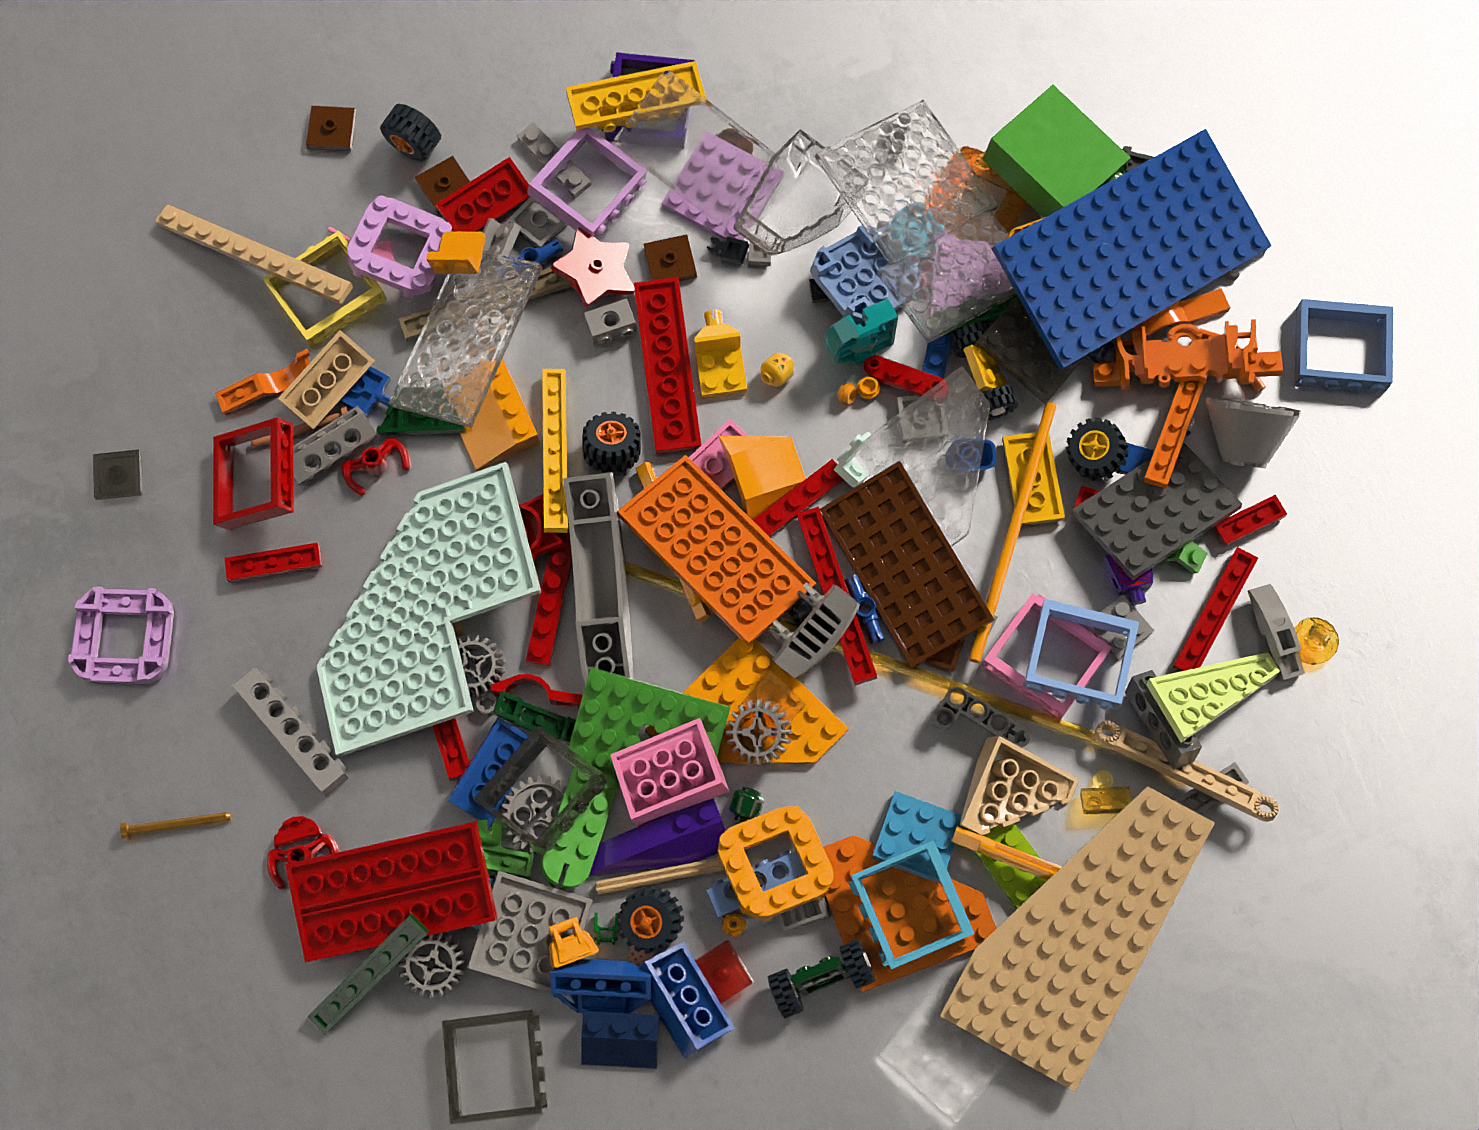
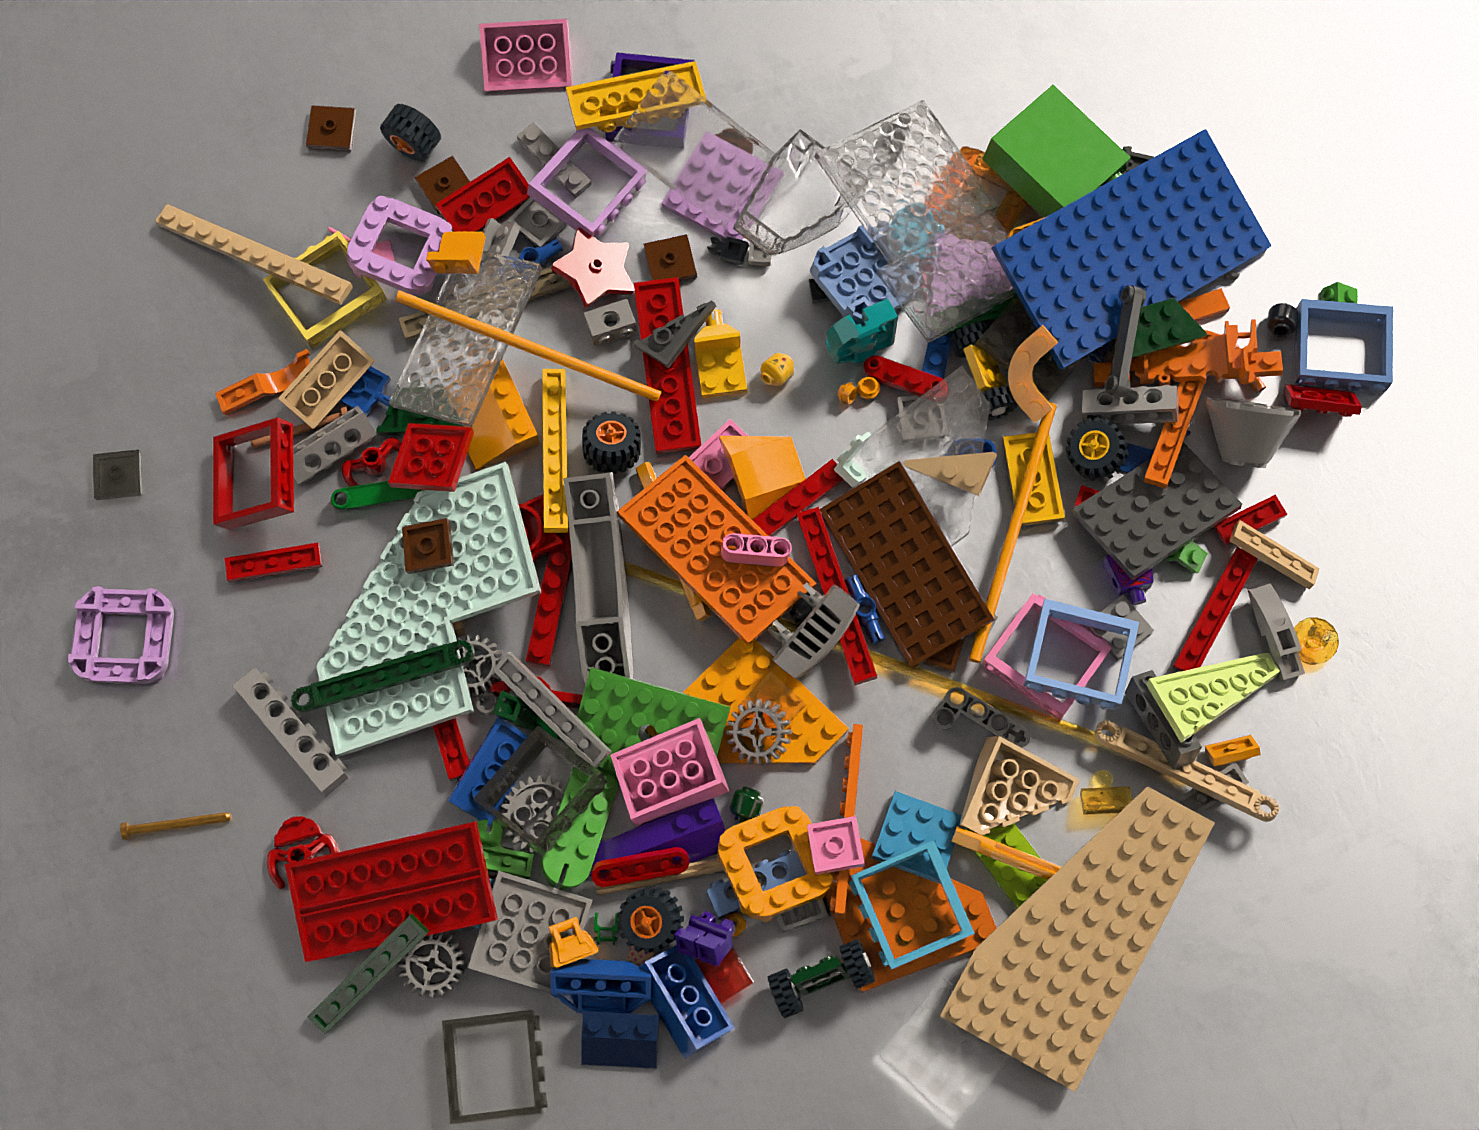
none -> dark green plate [291,640,475,712]
none -> green piece [331,481,423,510]
none -> red plate [388,423,474,492]
none -> light orange piece [395,290,661,402]
none -> reddish brown plate [402,518,454,574]
none -> bright pink slope [479,19,572,91]
none -> light grey plate [493,652,611,769]
none -> red plate [591,847,689,887]
none -> dark grey wing [633,300,716,369]
none -> dark purple hips [674,911,735,967]
none -> bright pink beam [720,533,792,566]
none -> bright pink plate [807,816,865,875]
none -> orange plate [830,724,863,920]
none -> tan wing [903,452,997,496]
none -> light orange plate [1008,325,1058,424]
none -> light grey brick [1082,385,1179,425]
none -> dark grey piece [1104,285,1146,398]
none -> dark green wing [1132,298,1208,359]
none -> light orange plate [1205,735,1260,766]
none -> tan plate [1229,520,1320,589]
none -> black head [1267,303,1298,337]
none -> red plate [1283,384,1362,417]
none -> bright green bracket [1321,282,1358,304]

